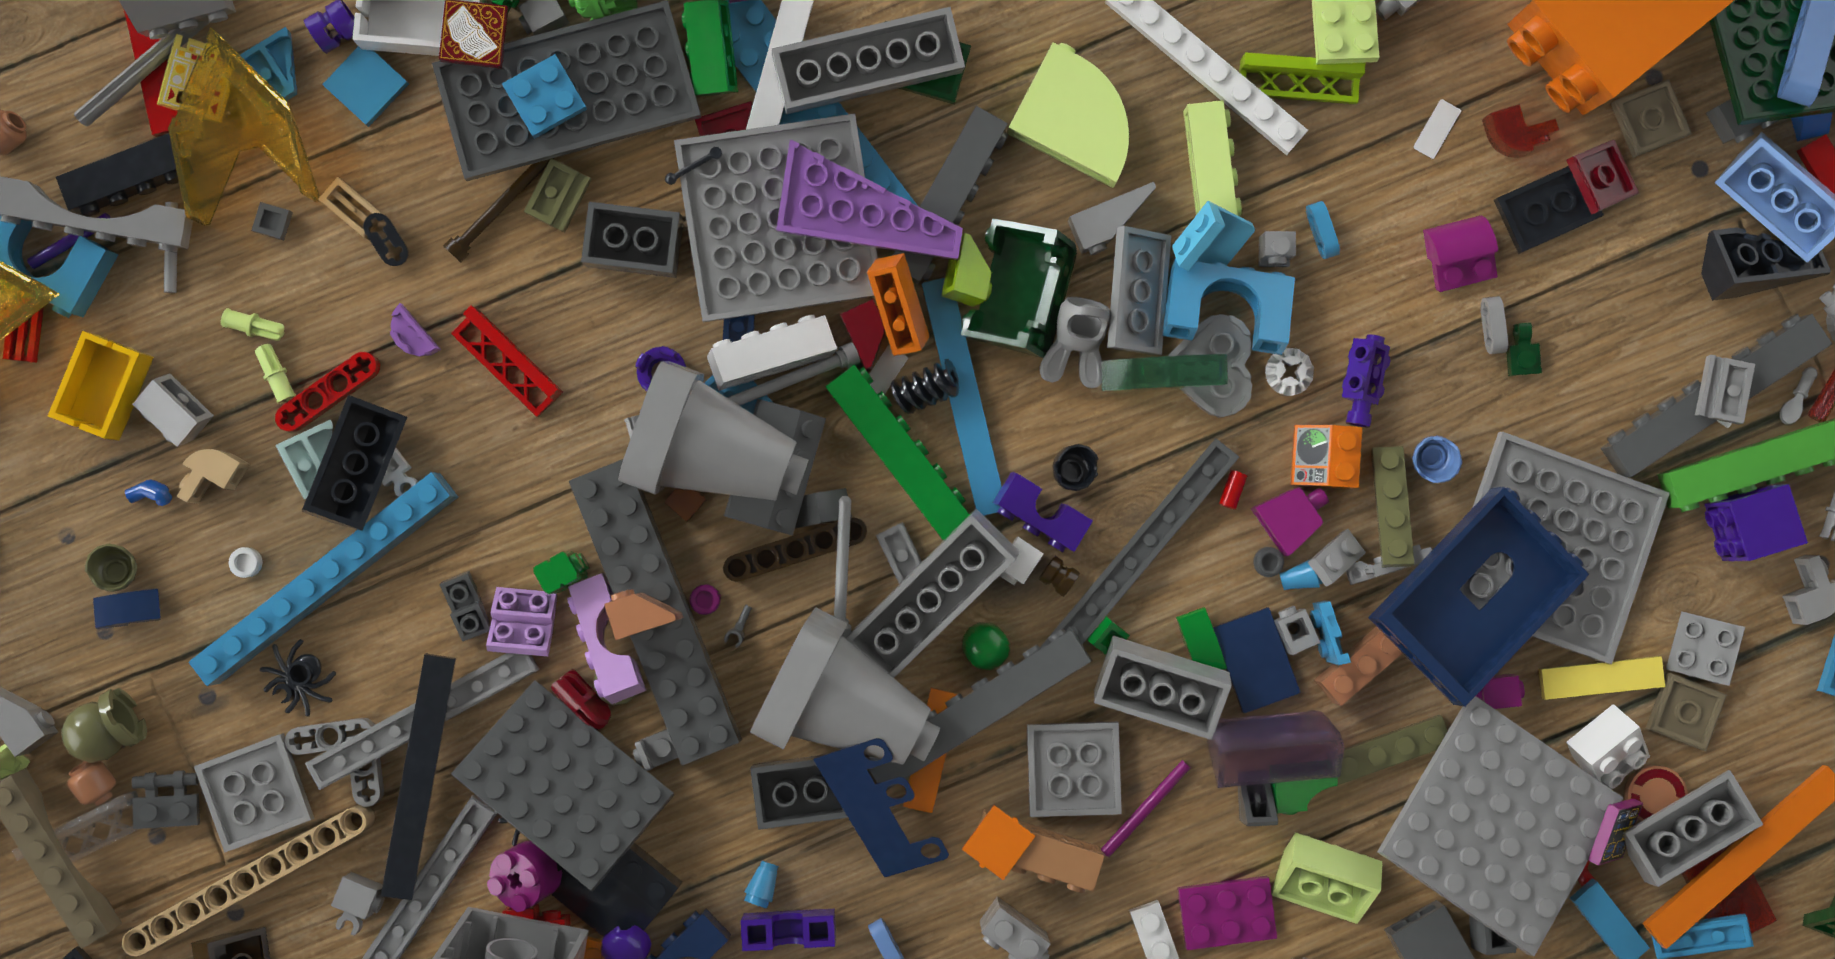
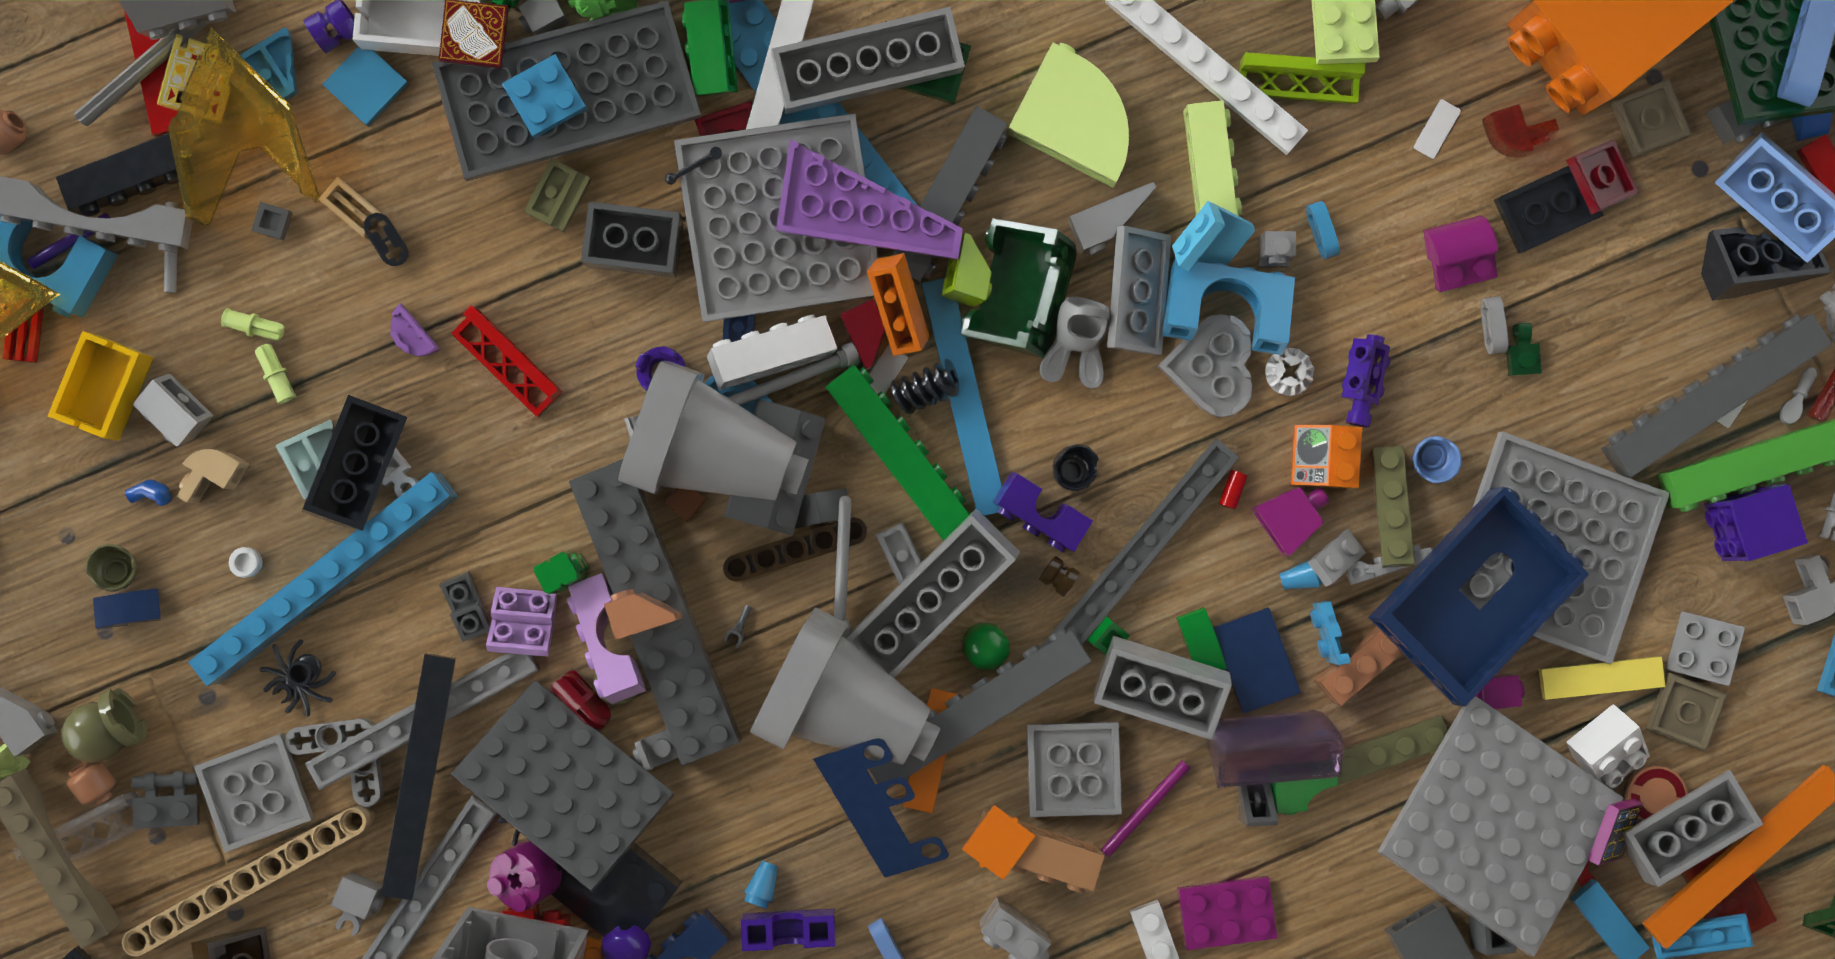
red beam [275,352,380,432] -> none
dark brown piece [443,158,554,263] -> none
magenta tile [690,584,721,615] -> none
dark grey brick [750,754,848,830] -> none
white brick [1000,537,1043,585] -> none
clear green slope [1101,354,1228,391] -> none
dark grey plate [1253,547,1284,577] -> none
yellowish green slope [1271,832,1382,924] -> none
light grey brick [1274,606,1320,655] -> none
light grey plate [1695,355,1755,425] -> none

